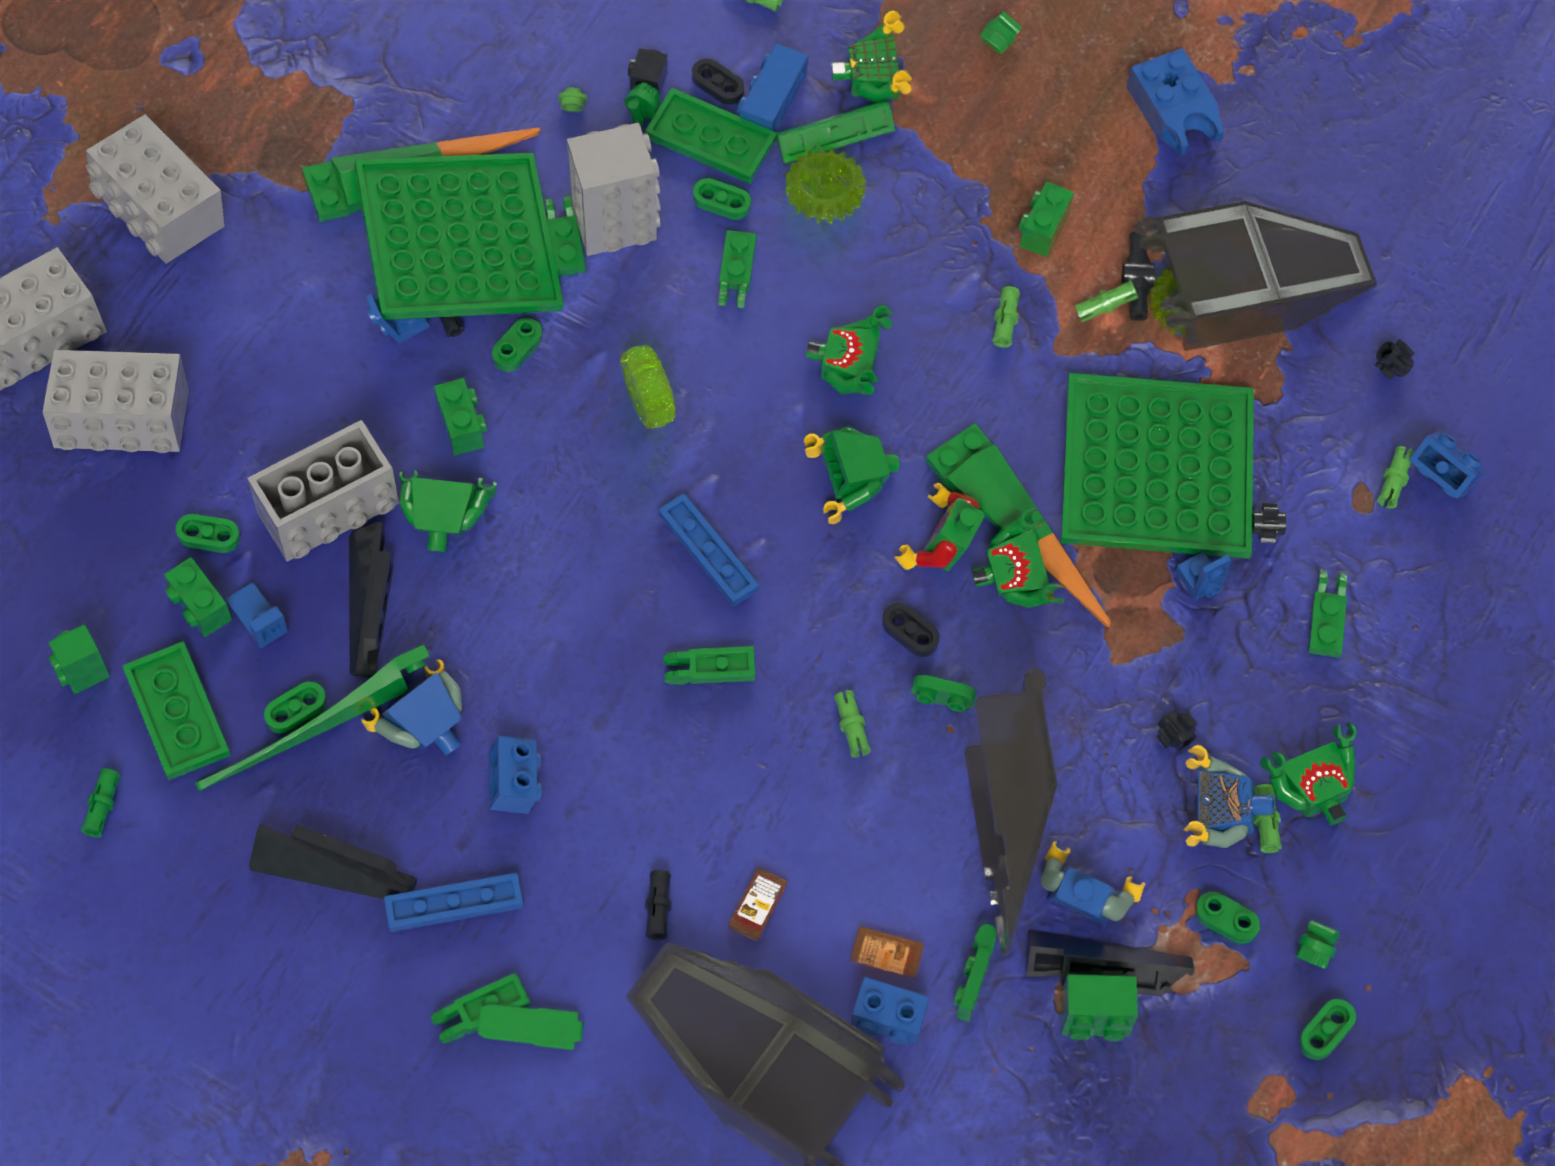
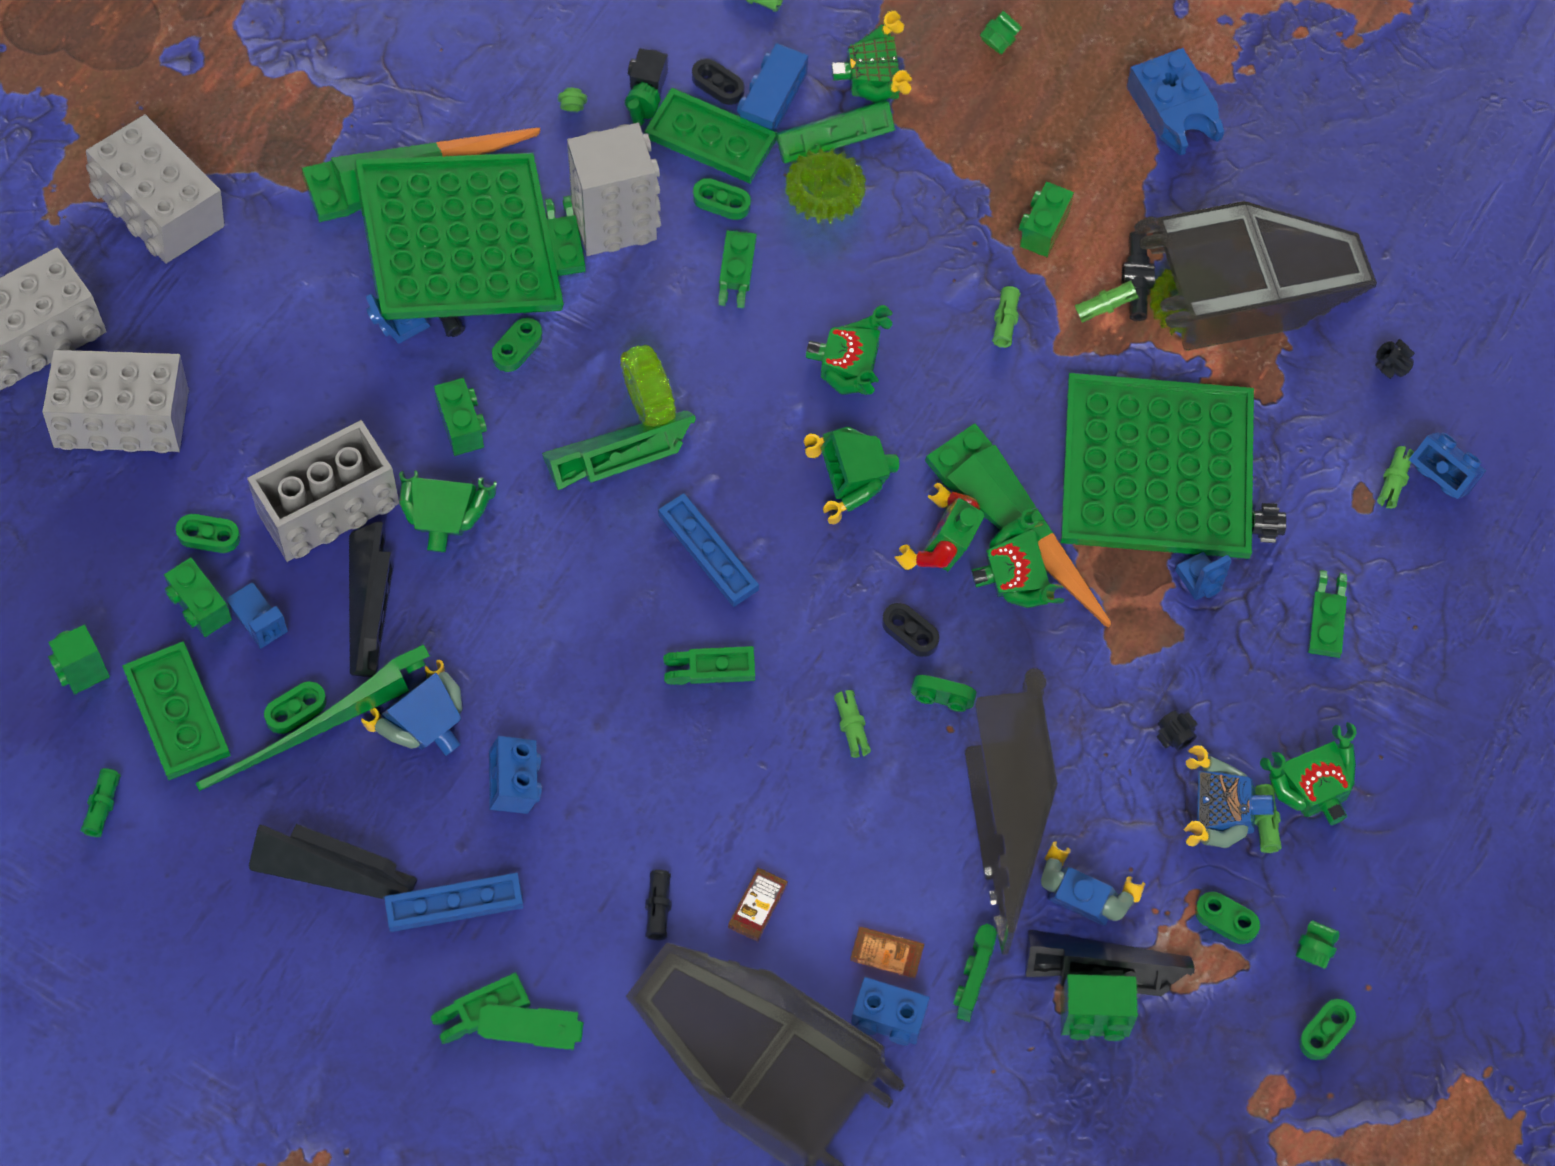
none -> green wedge [542,410,696,490]

